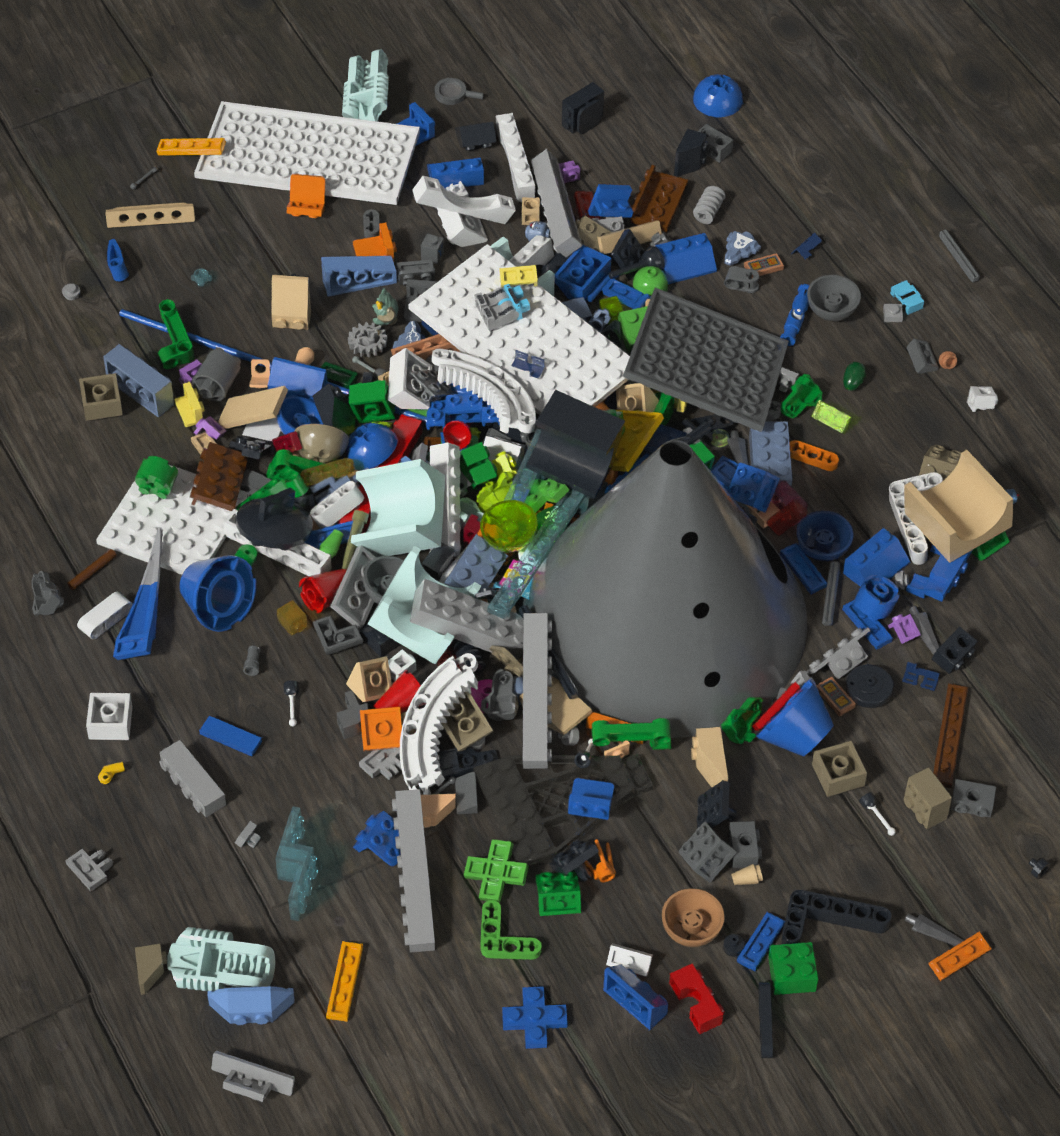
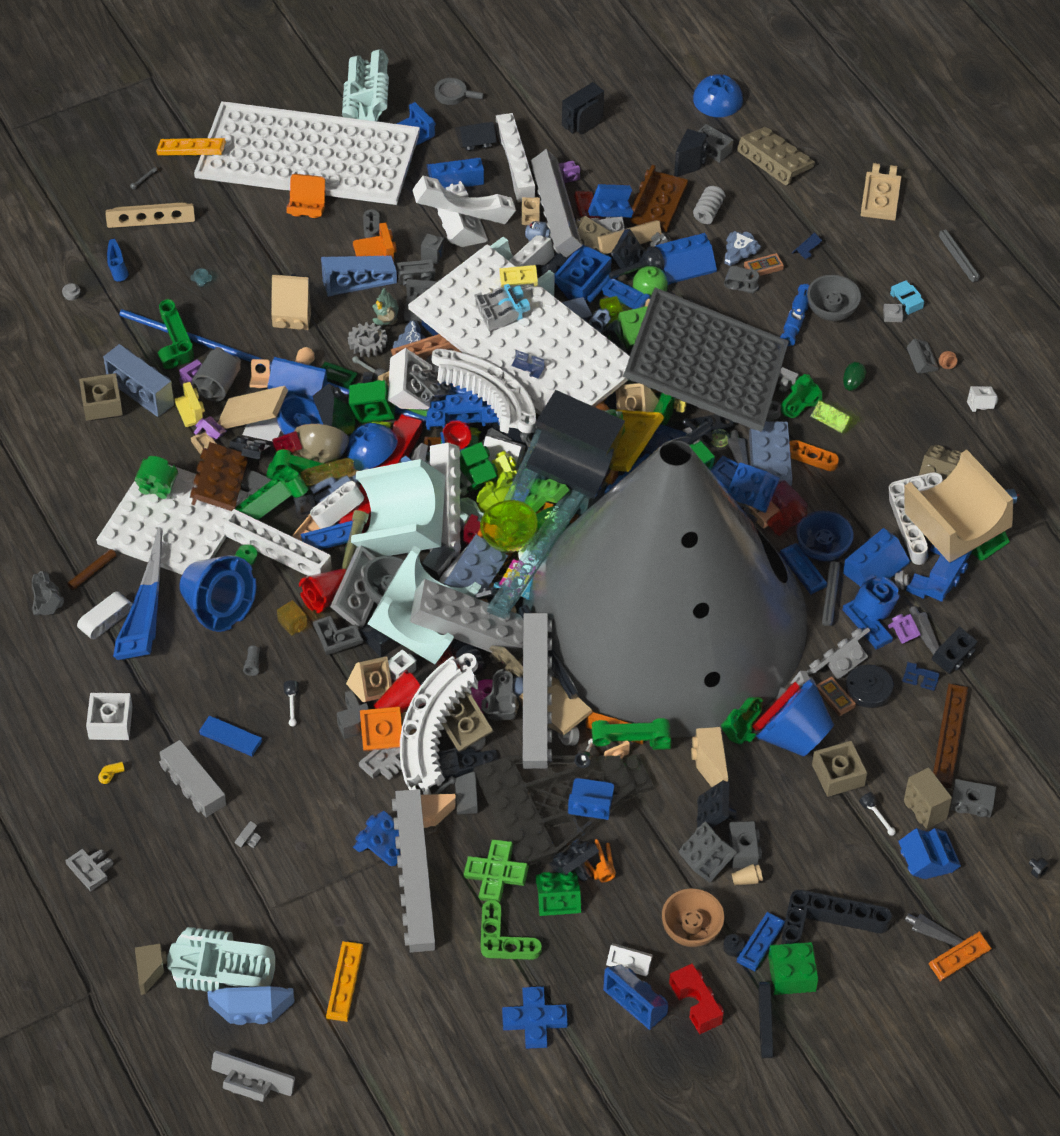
black bracket [236,487,313,551] -> none
clear light blue bracket [276,806,318,921] -> none
bright green cone [319,529,344,559] -> none
none -> dark tan bracket [738,127,815,185]
none -> tan tile [861,163,901,221]
none -> blue piece [898,828,961,879]

